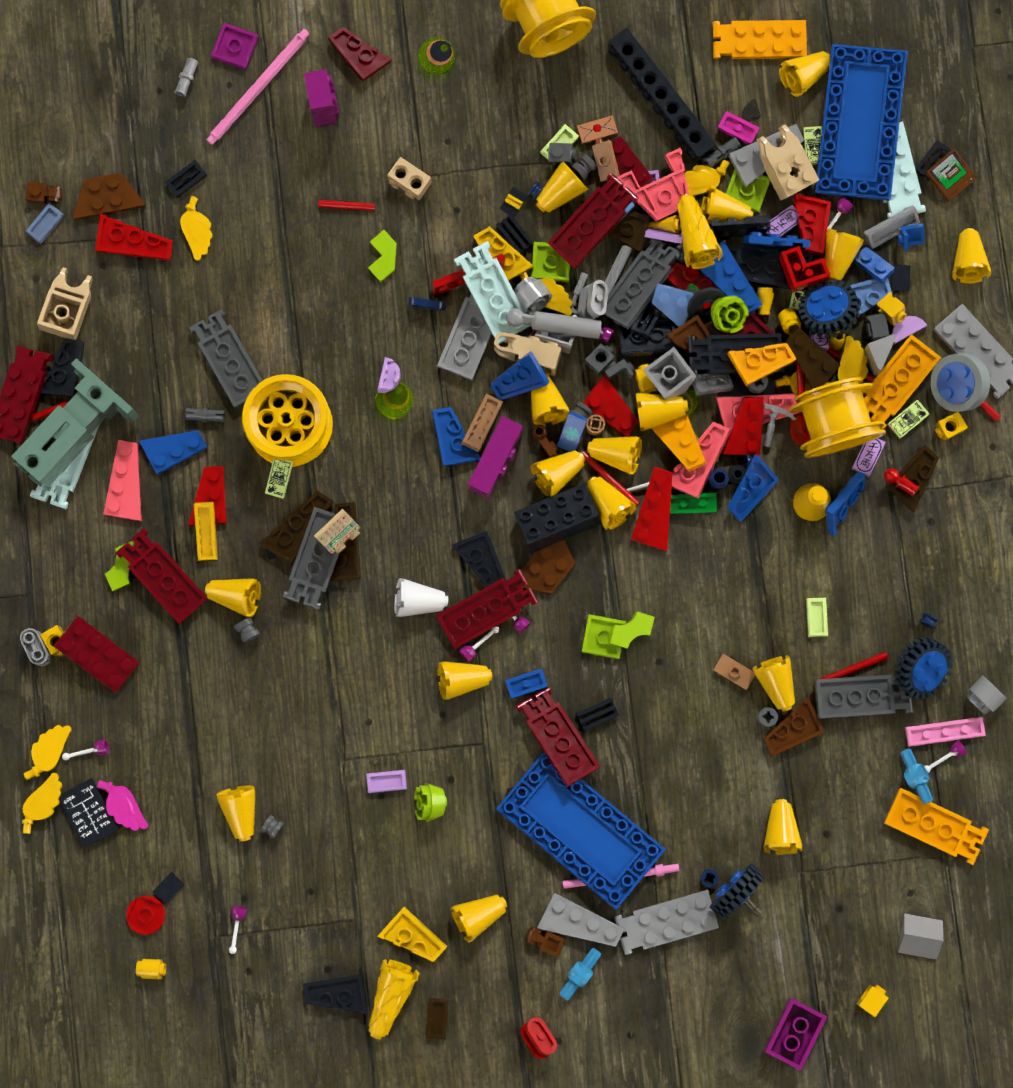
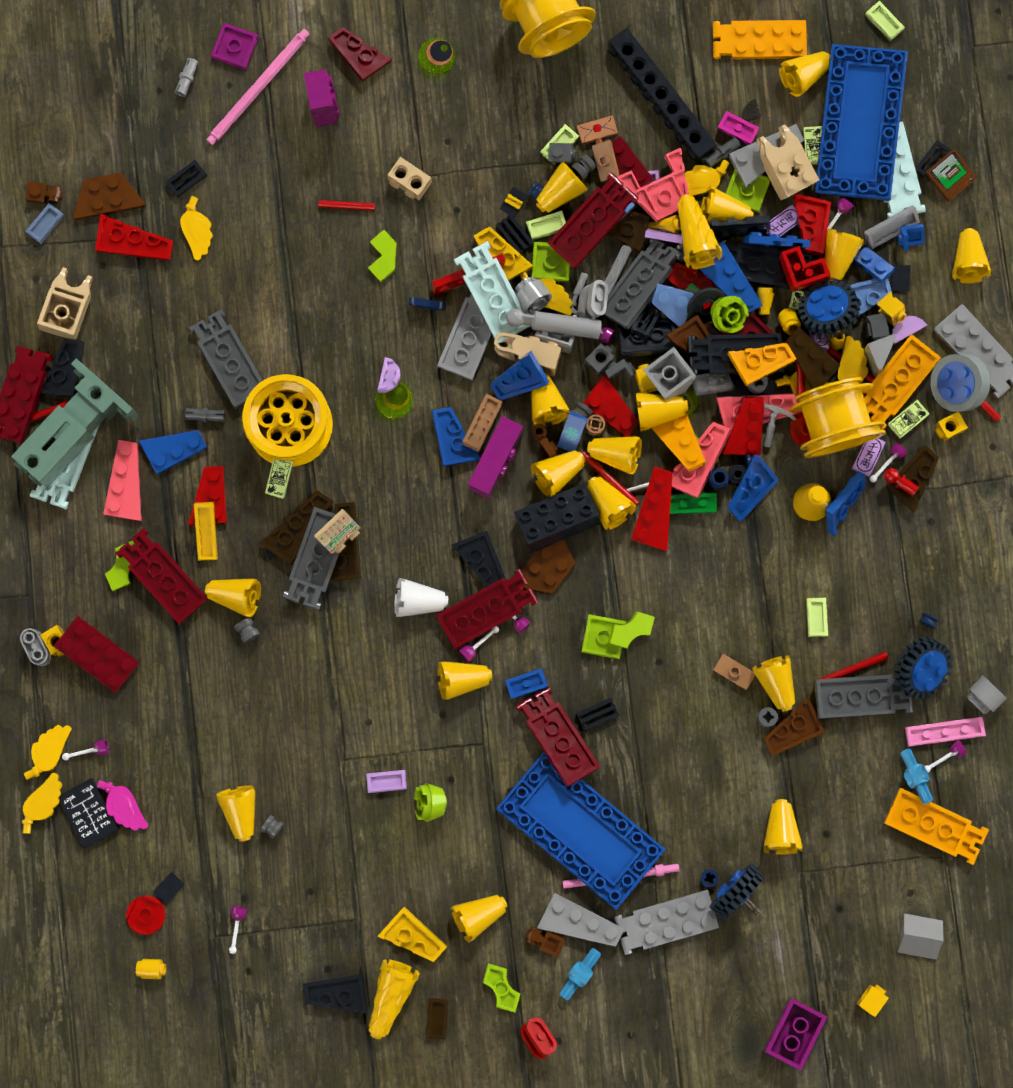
none -> lime tile [483,963,521,1013]
none -> yellowish green tile [526,211,566,241]
none -> yellowish green tile [865,1,905,41]
none -> hinge [870,442,907,483]

